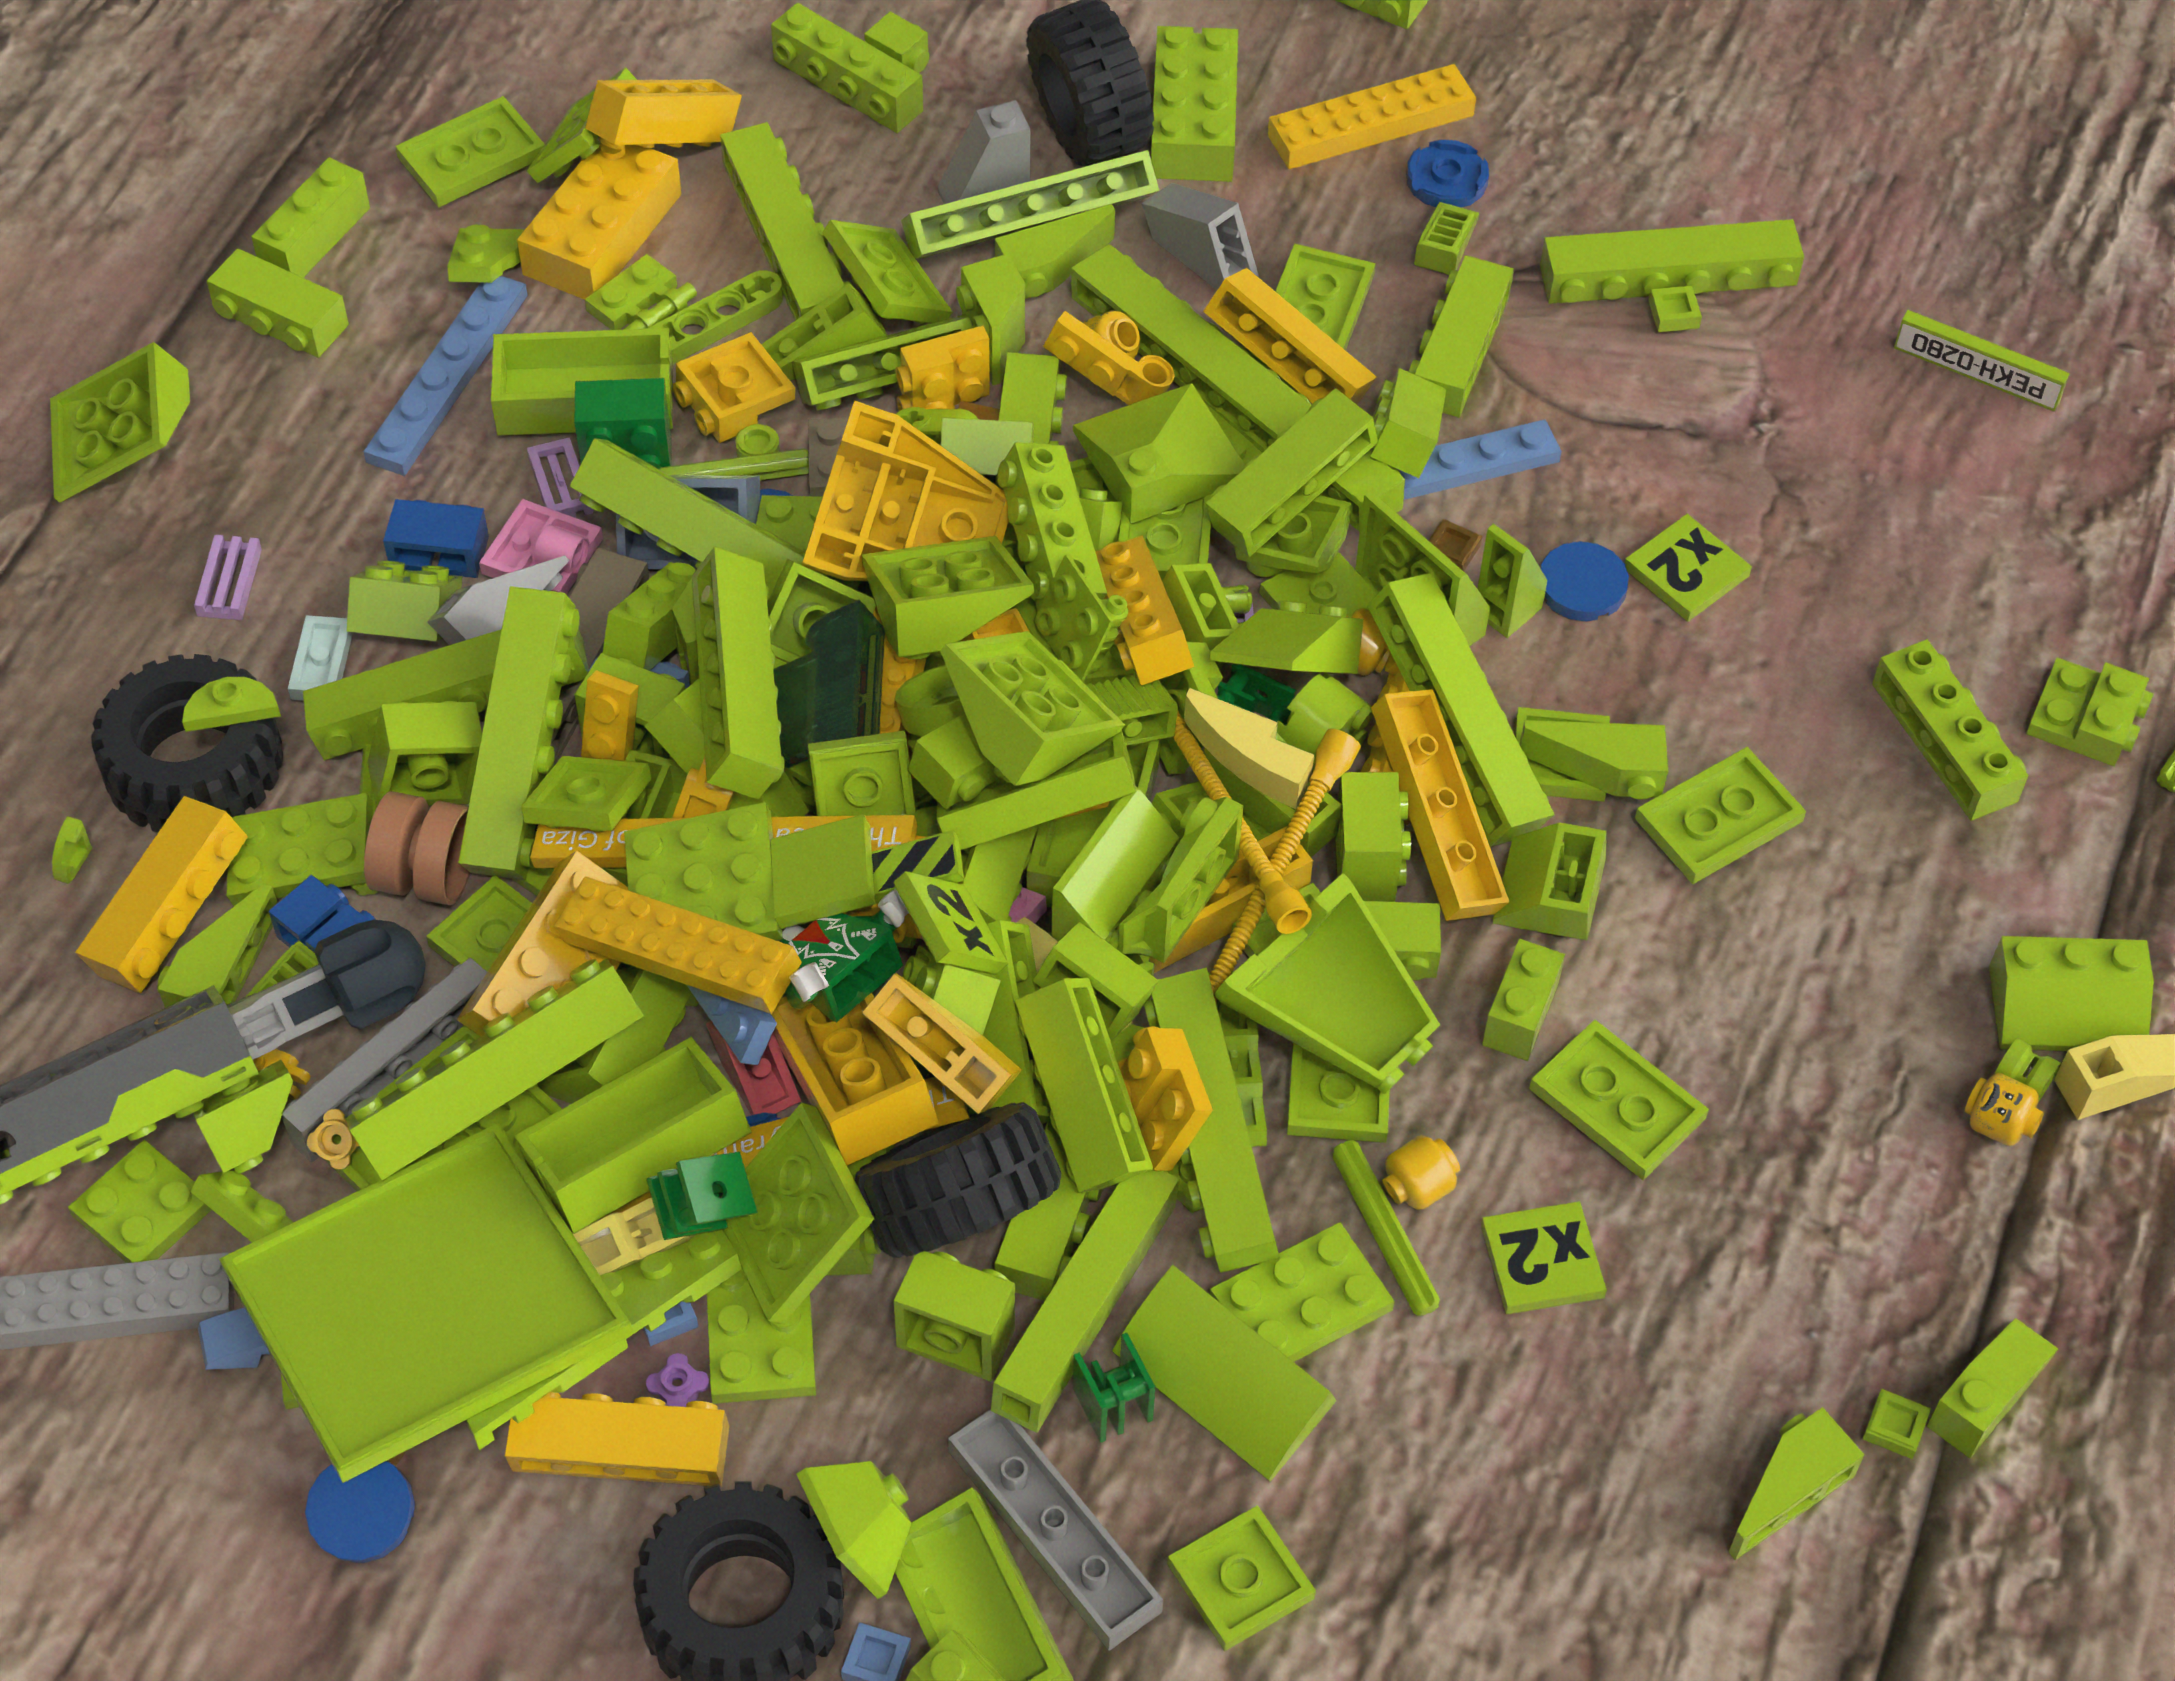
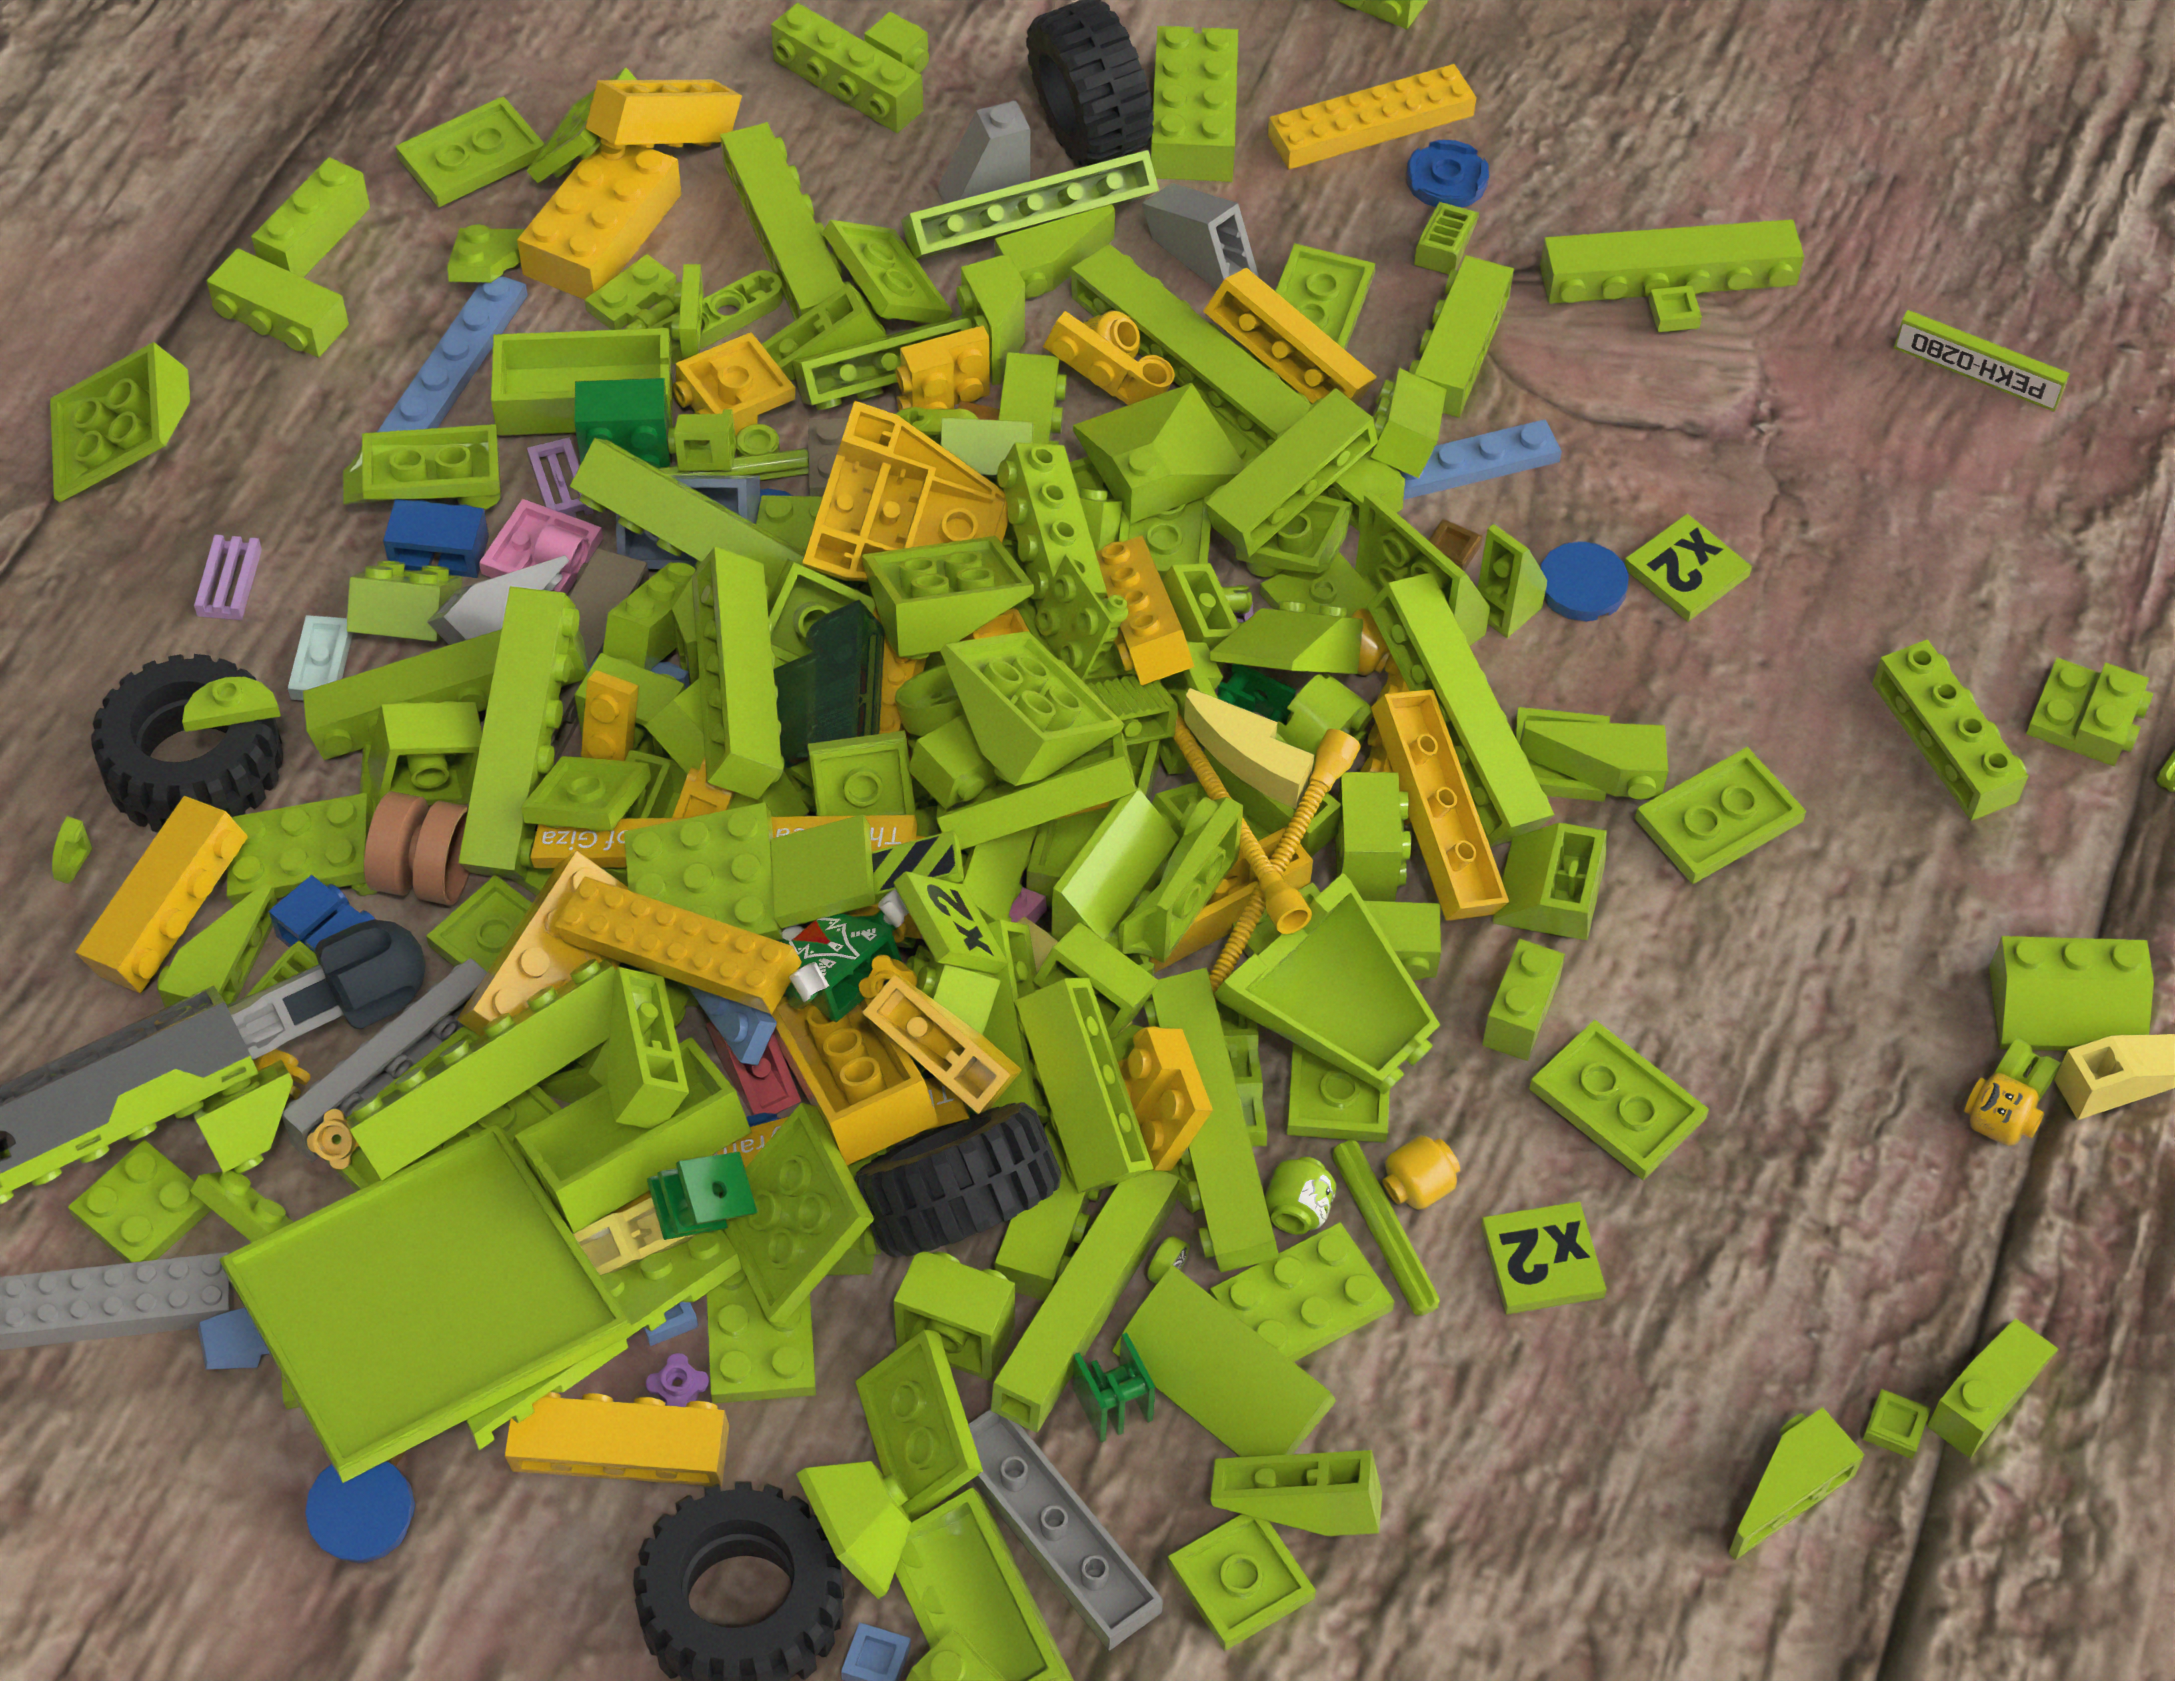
none -> lime slope [343,424,501,510]
none -> lime slope [607,967,689,1129]
none -> lime brick [668,409,737,471]
none -> lime plate [671,264,704,358]
none -> lime plate [855,1329,983,1522]
none -> yellow plate [859,955,918,998]
none -> lime tile [1148,1235,1190,1284]
none -> lime slope [1210,1450,1382,1536]
none -> lime head [1265,1157,1336,1235]

